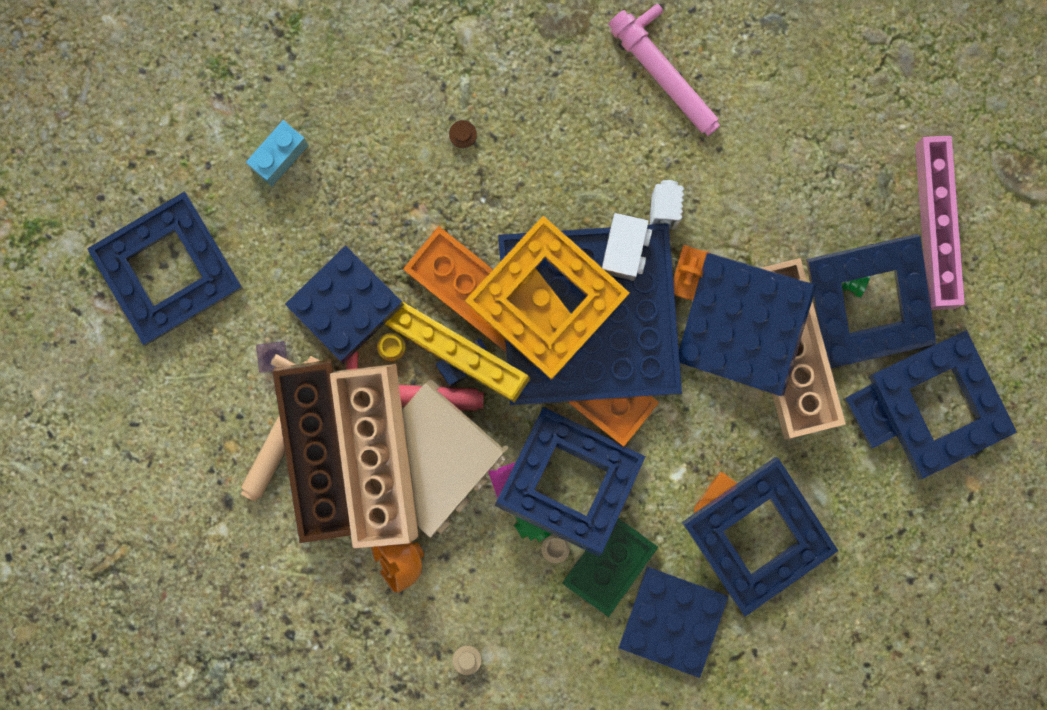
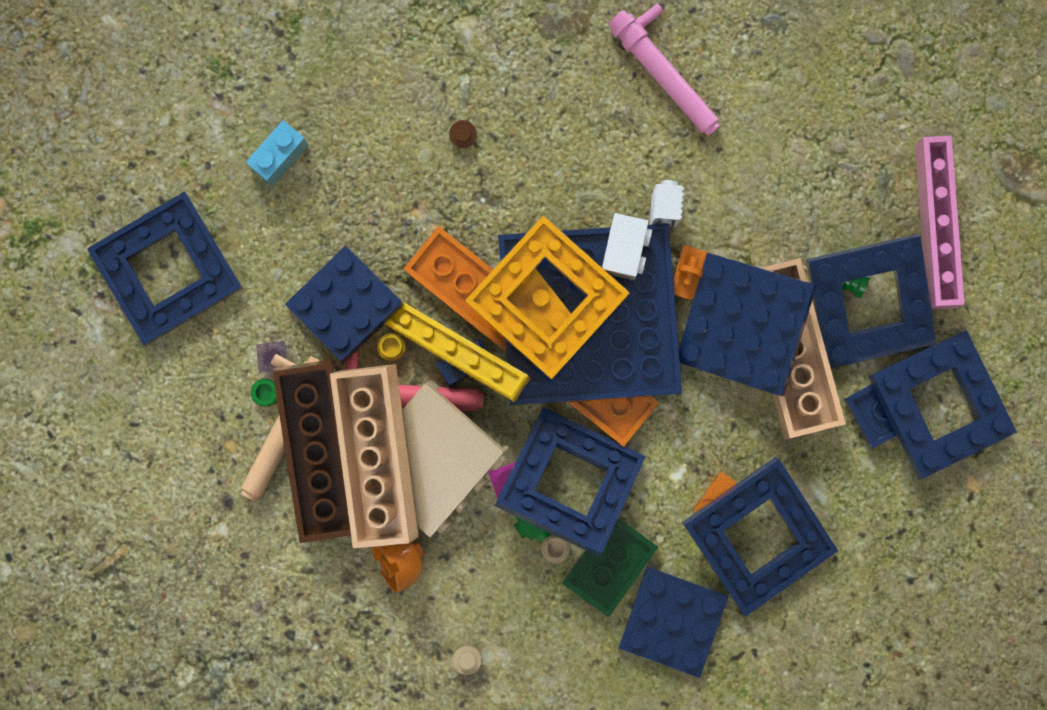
none -> green tile [250,378,277,407]

